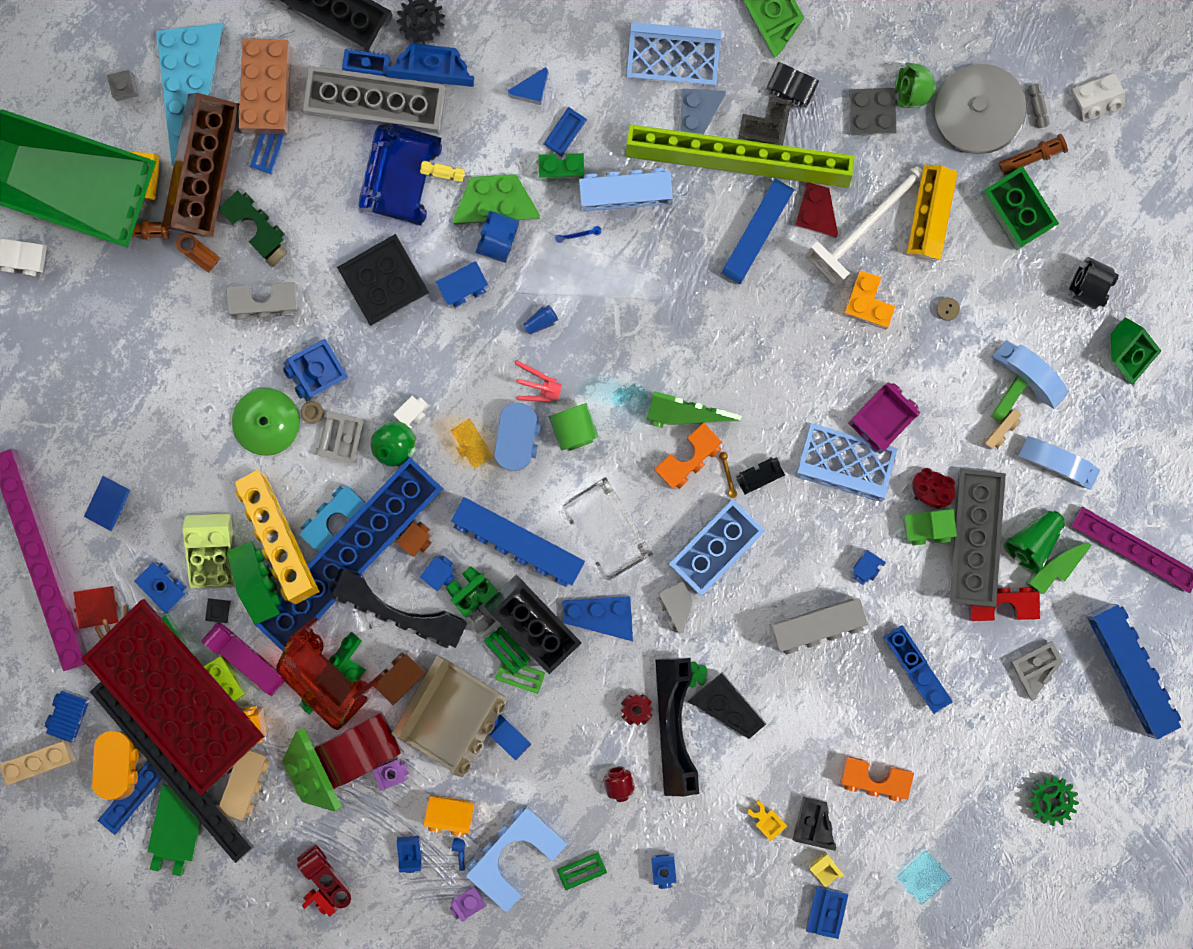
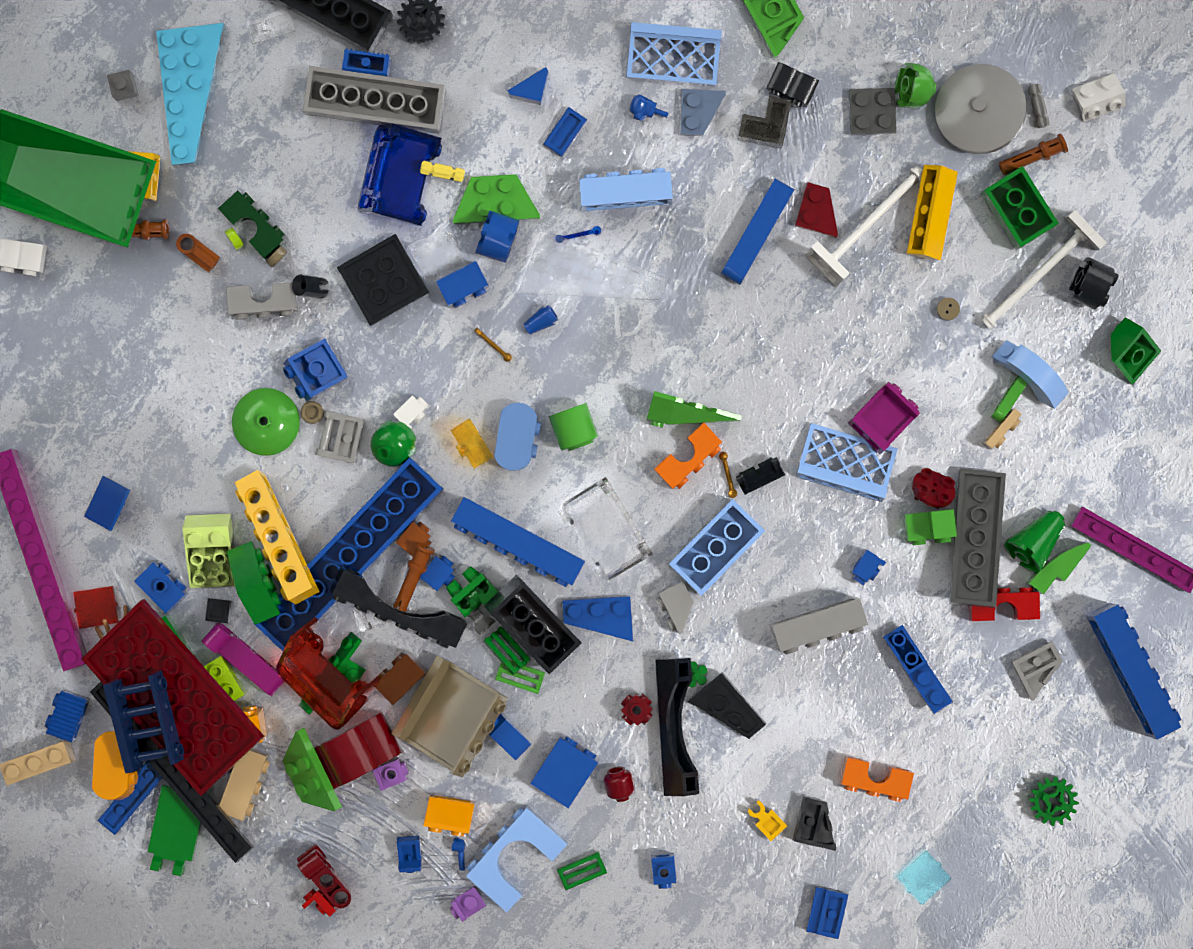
reddish brown brick [162,93,240,237] -> none
nougat brick [239,38,291,135] -> none
blue tile [250,134,285,175] -> none
dark azure arch [299,485,366,553] -> none
blue wing [386,43,474,87] -> none
coral plant [515,360,562,403] -> none
green brick [538,153,584,181] -> none
clear light blue bracket [611,383,648,408] -> none
lime brick [625,124,855,188] -> none
light yellow panel [808,852,844,887] -> none
light orange brick [843,270,896,330] -> none
light blue arch [1019,436,1100,490] -> none
none -> dark blue fence [103,670,184,774]
none -> lime tile [224,227,243,251]
none -> black piece [292,274,330,299]
none -> dark orange pin [393,542,435,612]
none -> pearl gold hinge [474,328,512,362]
none -> blue brick [530,736,598,809]
none -> blue piece [629,94,668,121]
none -> white tile [981,210,1107,330]

